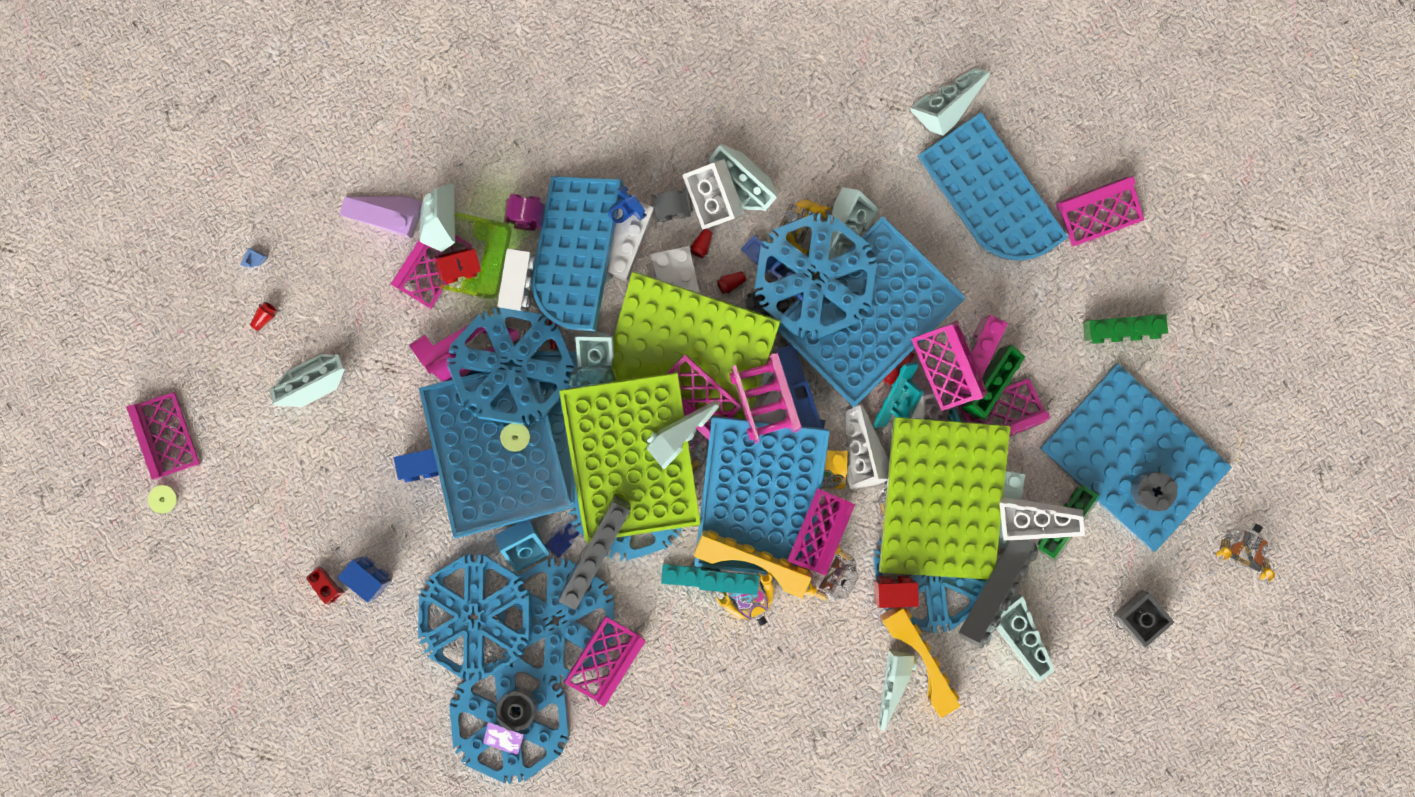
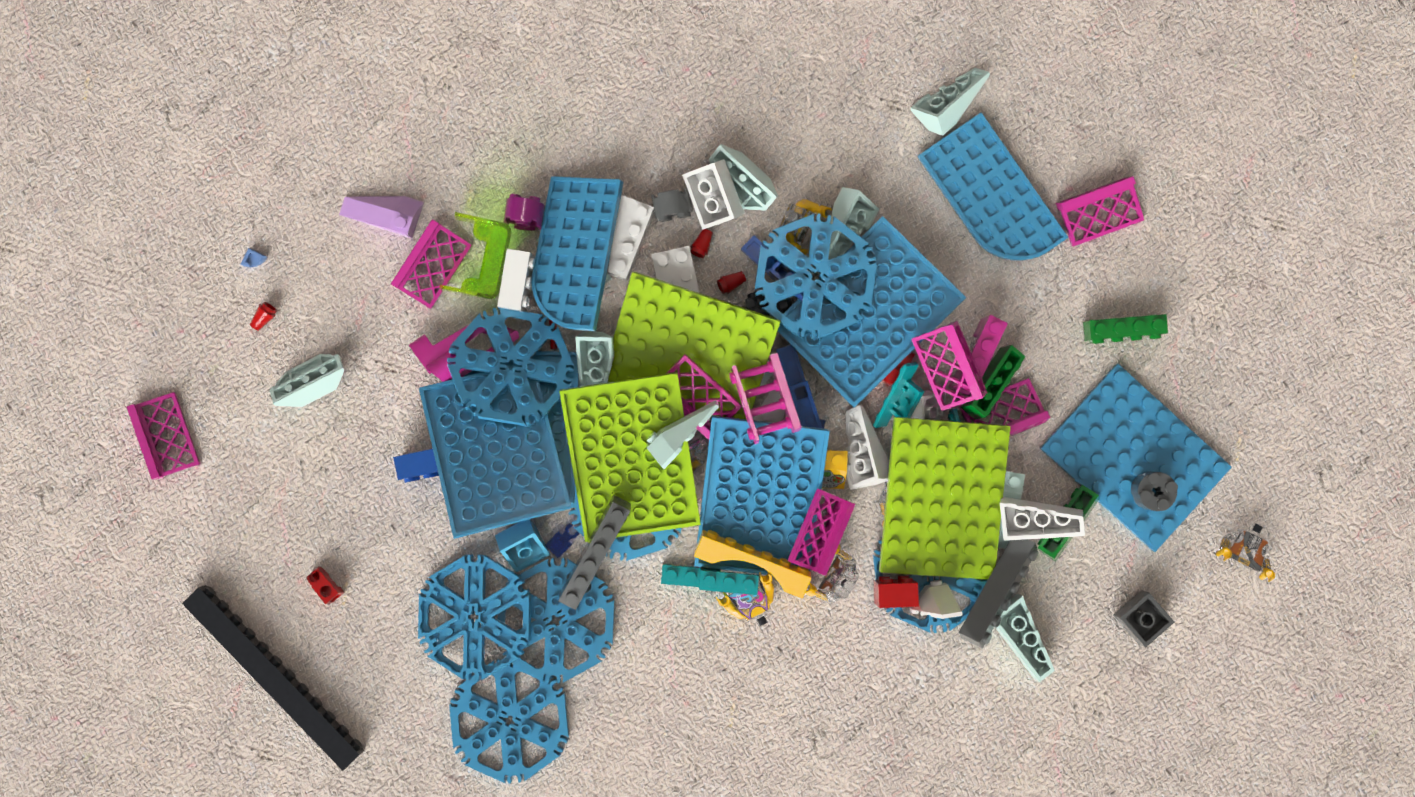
yellowish green piece [148,485,177,514] -> none
blue brick [338,556,392,603] -> none
light aqua wedge [420,183,455,252] -> none
red brick [433,247,481,284] -> none
sticker [483,722,523,756] -> none
dark grey brick [496,687,538,731] -> none
yellowish green piece [500,423,530,452] -> none
dark pink fence [564,615,646,707] -> none
clear light blue brick [568,365,616,388] -> none
blue tile [608,185,647,223] -> none
light aqua wedge [878,650,917,731] -> none
yellow arch [880,607,961,718] -> none
none -> black brick [182,585,364,771]
none -> white wedge [909,580,963,619]

